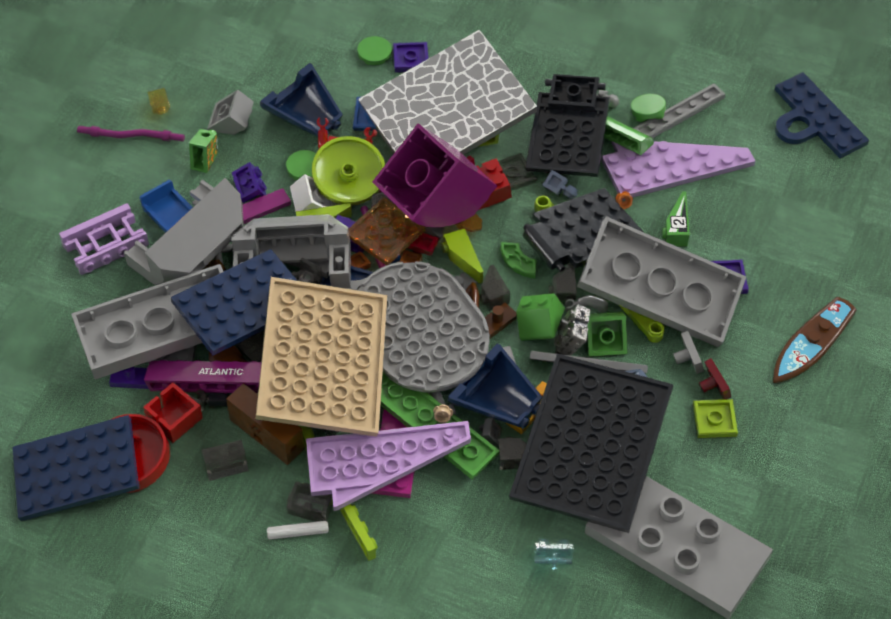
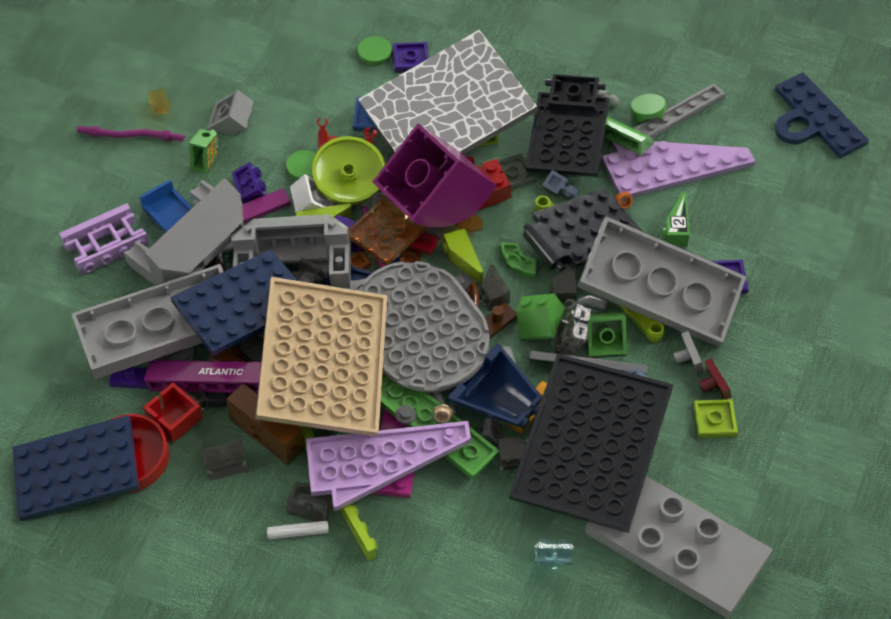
dark blue cone [260,63,343,137] -> none
piece [773,297,857,383] -> none
none -> dark grey plate [395,405,416,425]

